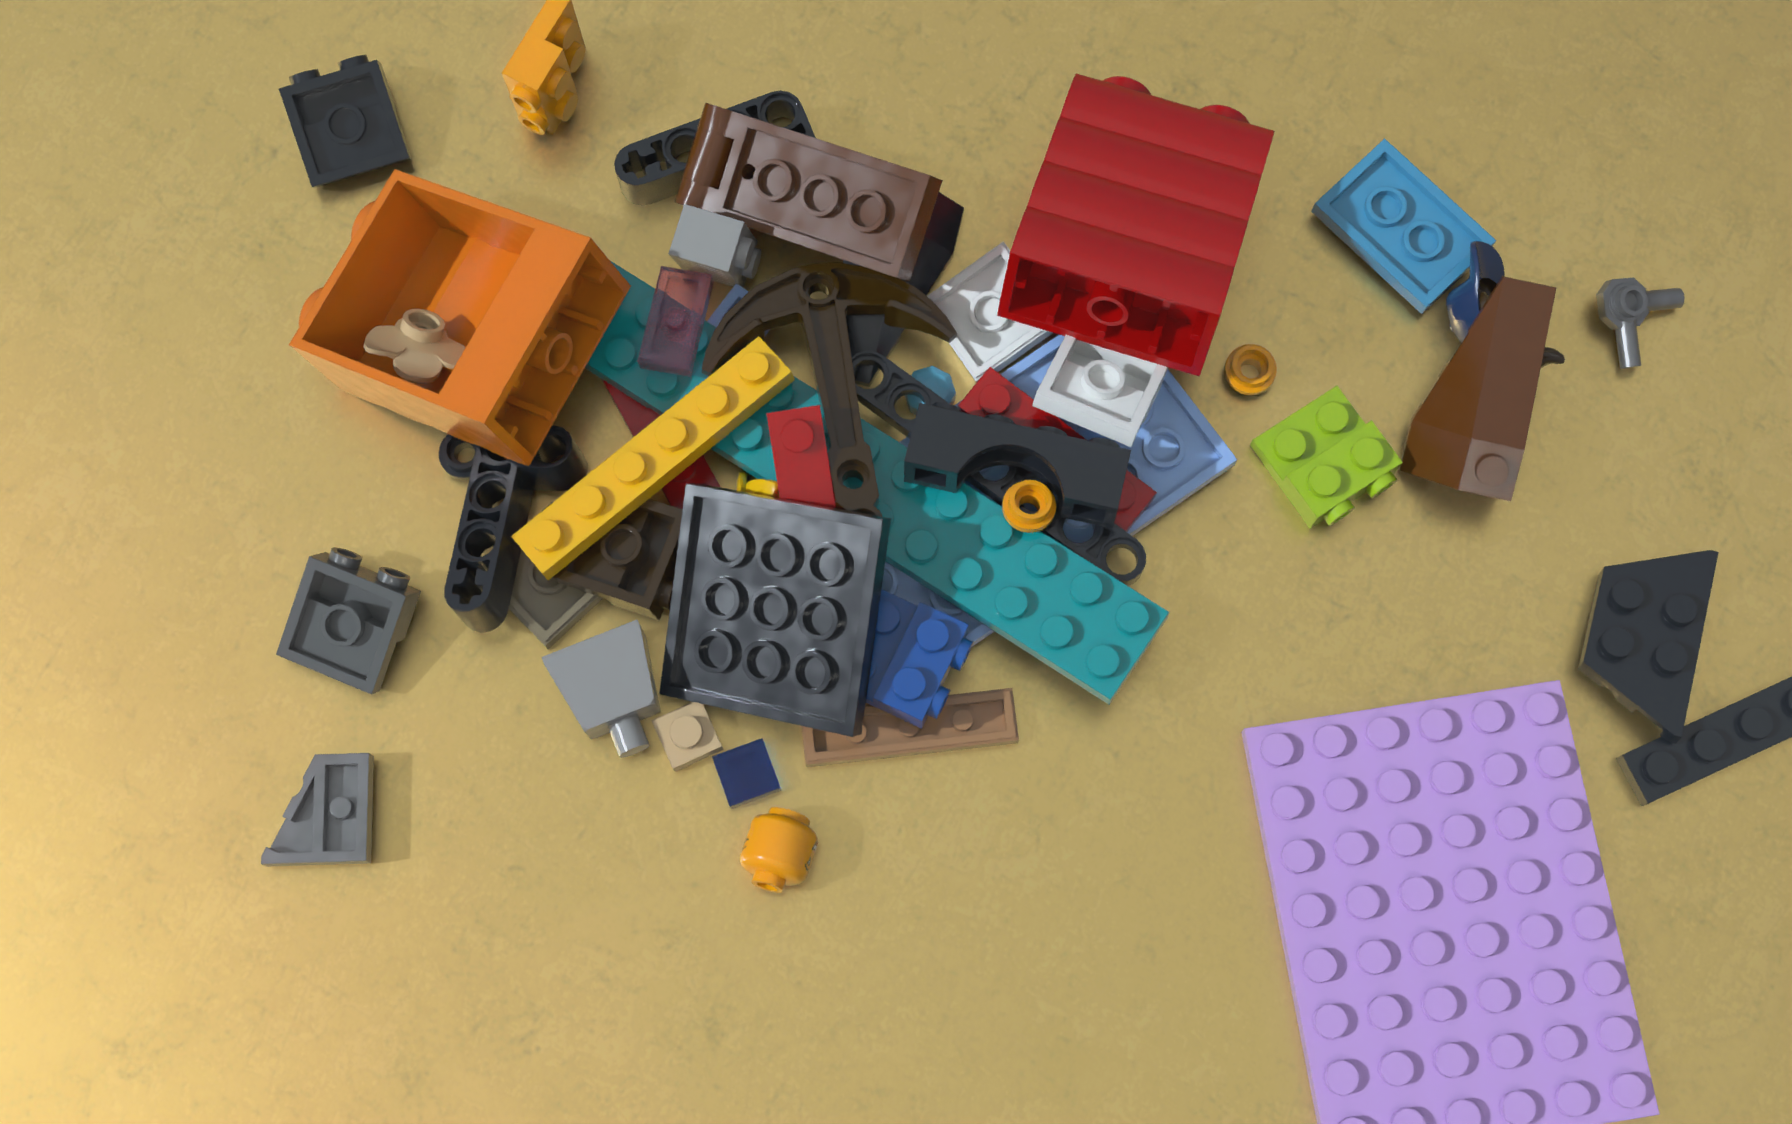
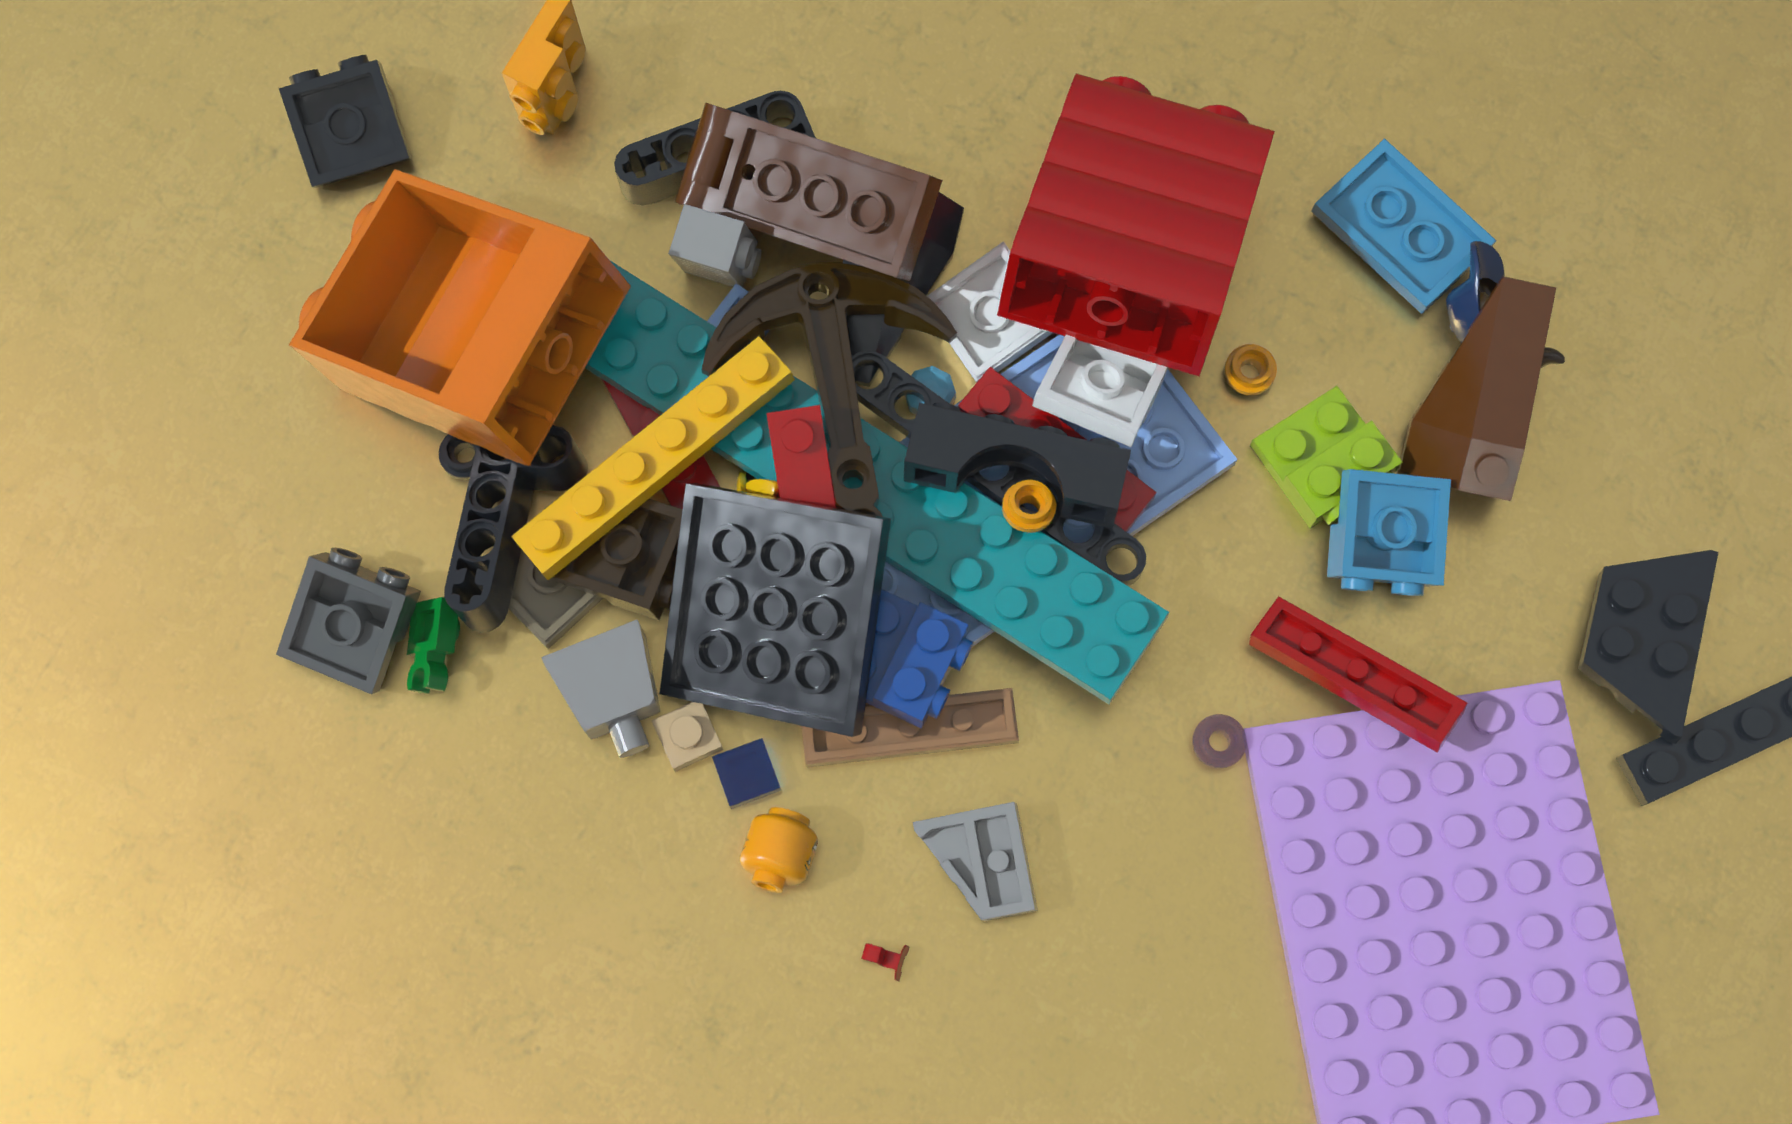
flat silver wing [261,753,374,867] -> none
tan plate [364,309,466,384] -> none
clear pink plate [638,266,714,377] -> none
flat silver piece [1596,277,1685,369] -> none
none -> green plate [407,597,460,694]
none -> red piece [861,943,909,982]
none -> light grey wing [913,802,1038,921]
none -> plate [1192,714,1247,769]
none -> red plate [1249,596,1468,753]
none -> dark azure plate [1327,469,1451,596]

